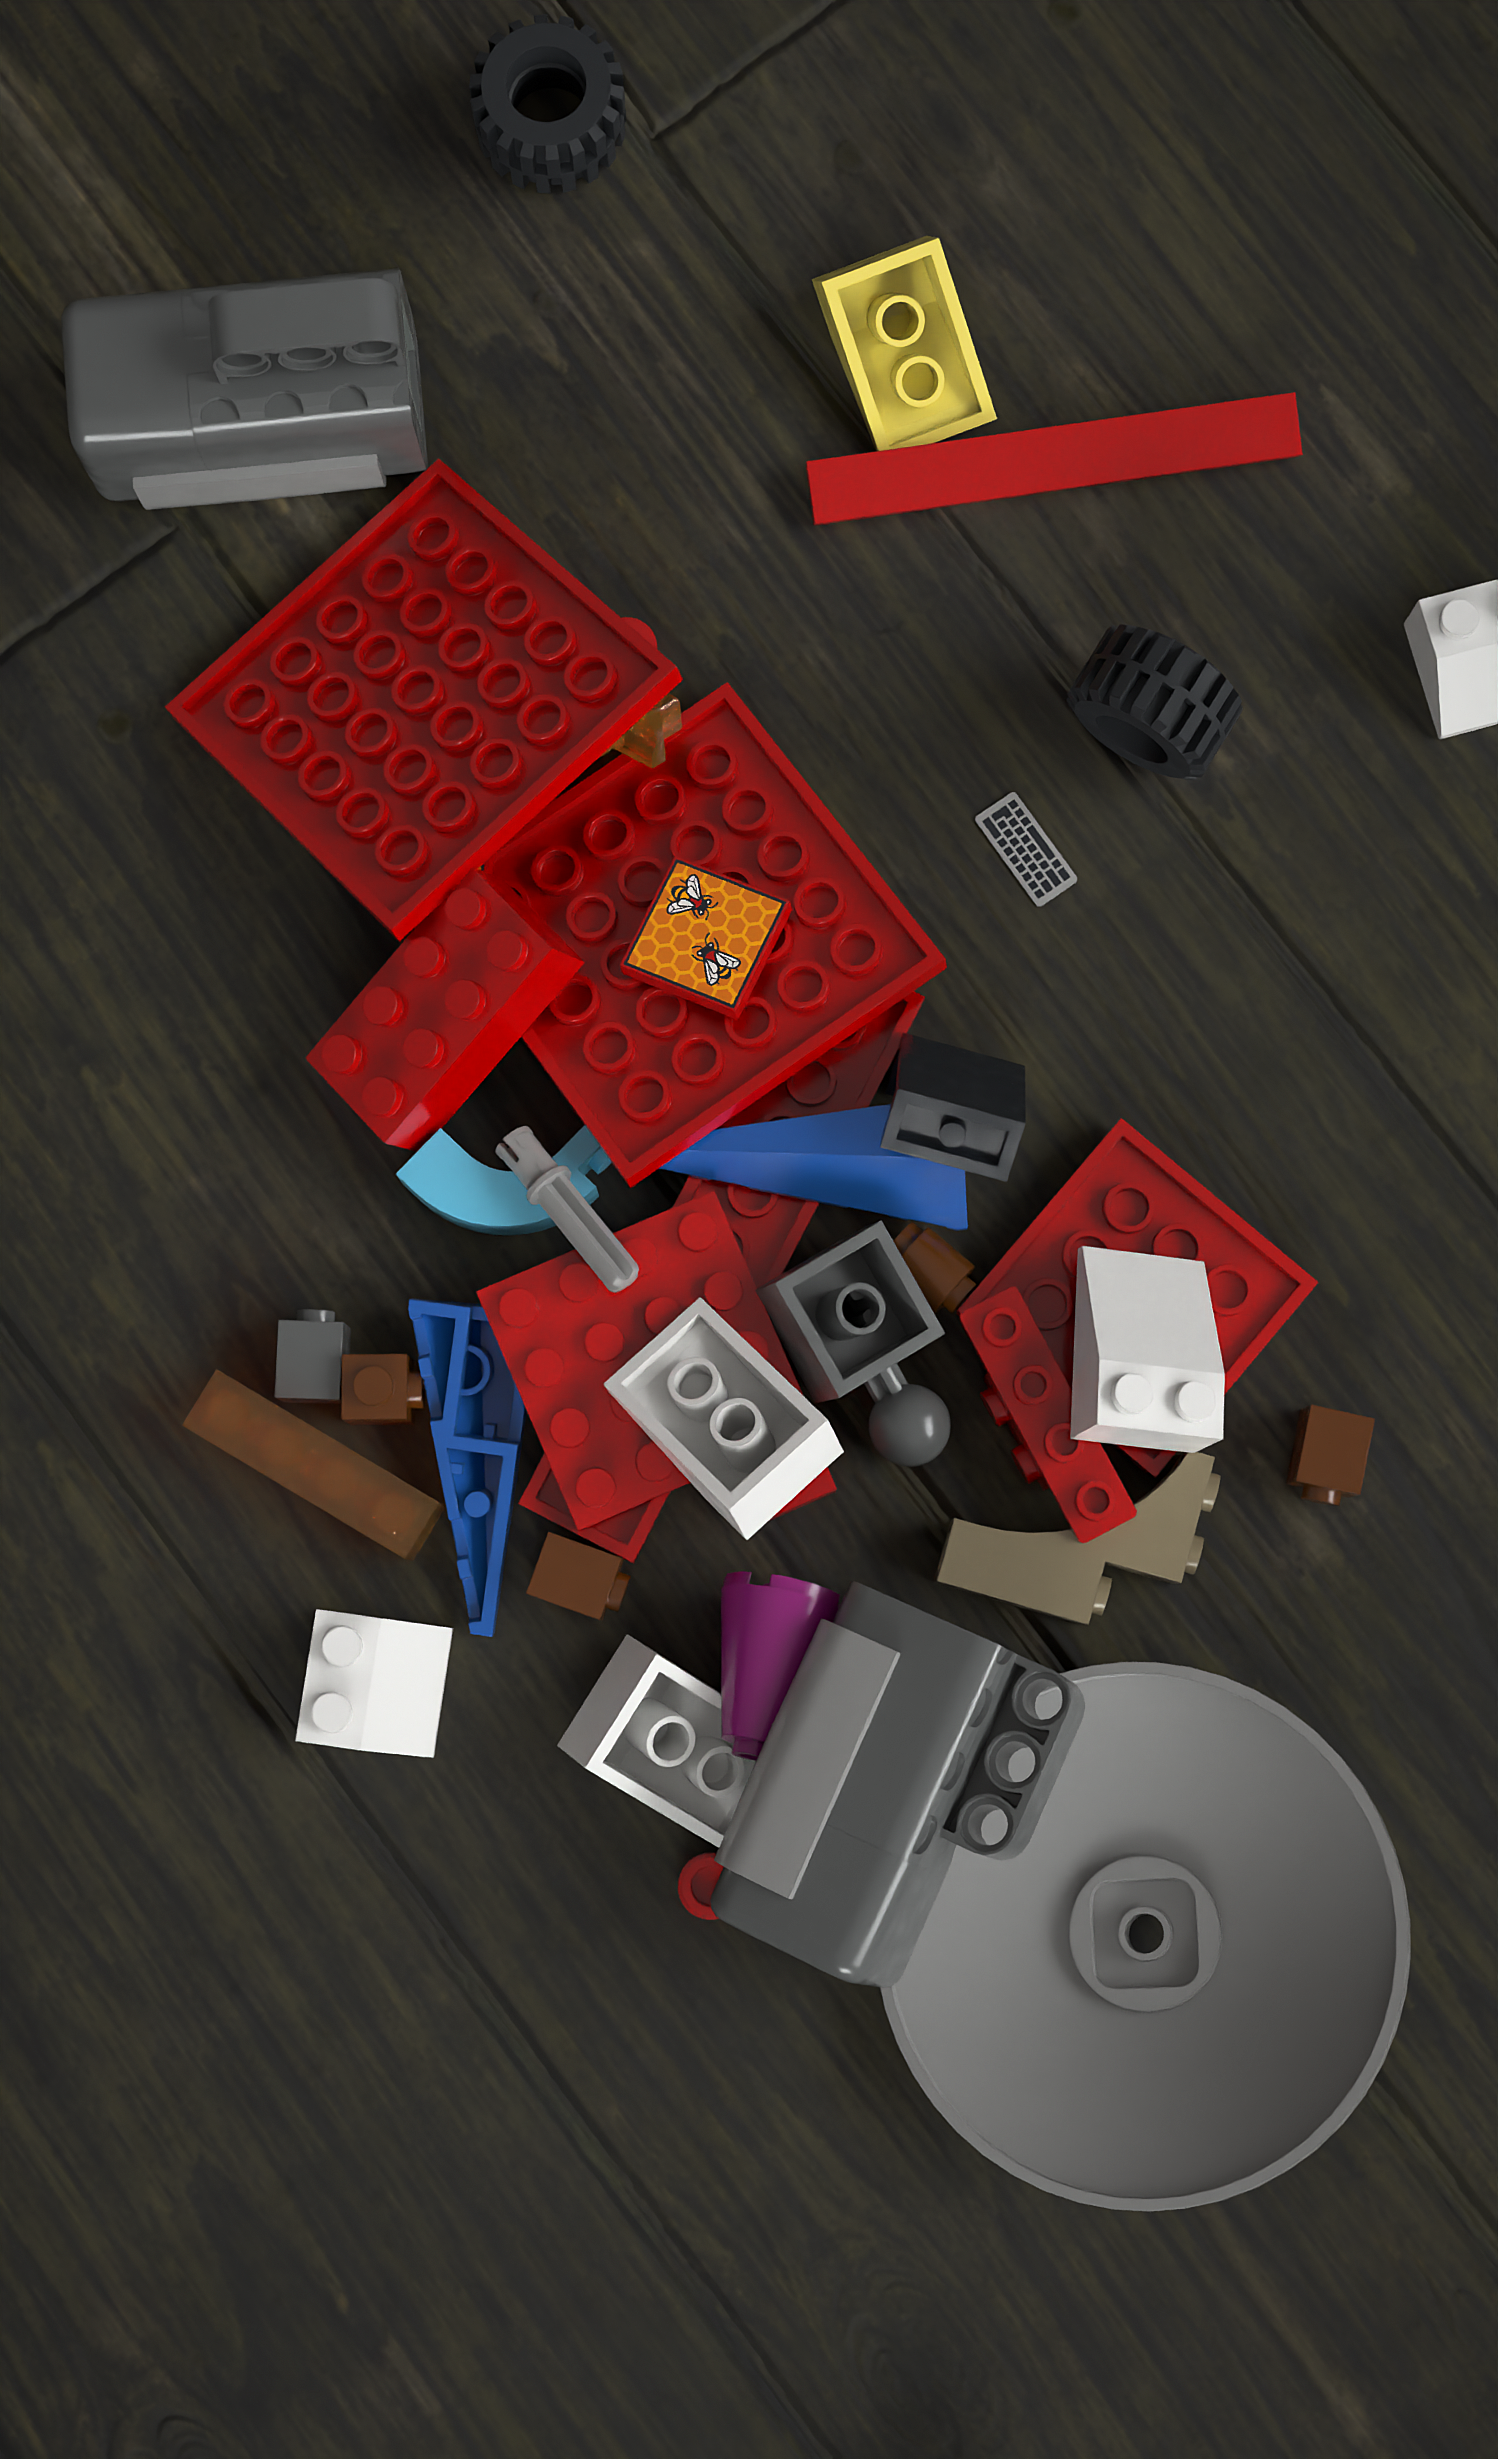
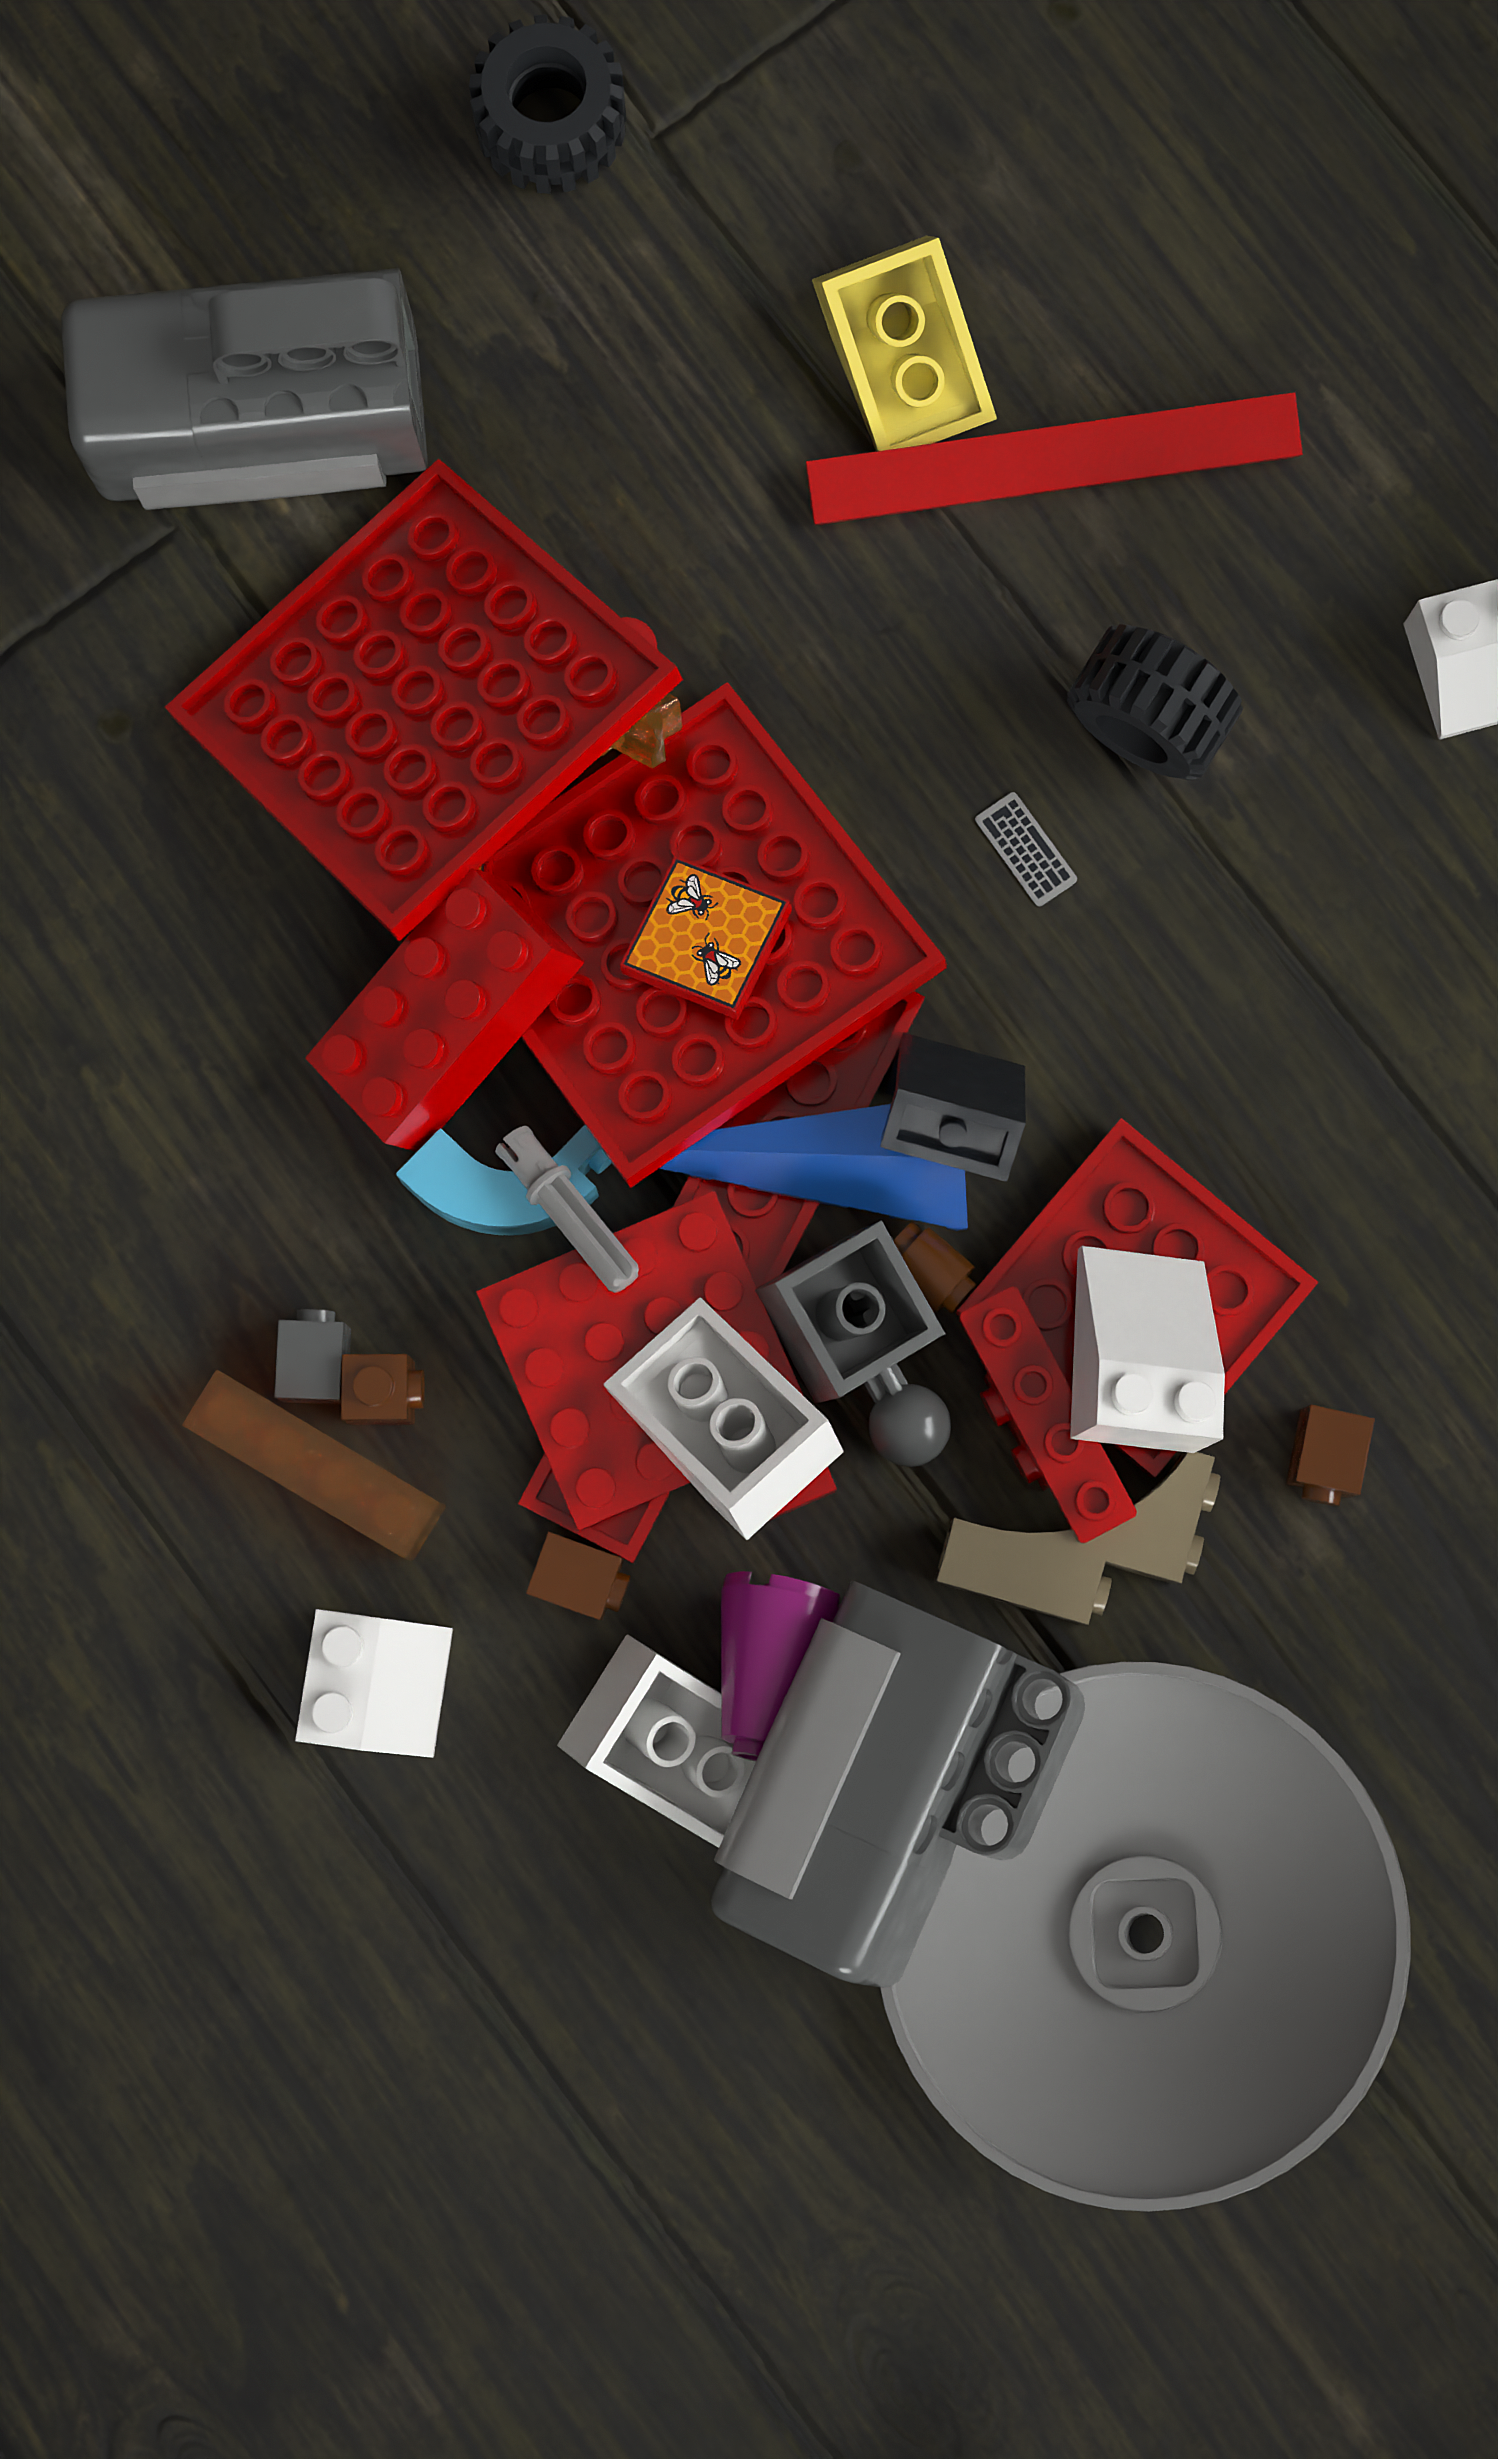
blue wedge [408,1299,527,1637] -> none
red tile [678,1852,724,1920] -> none

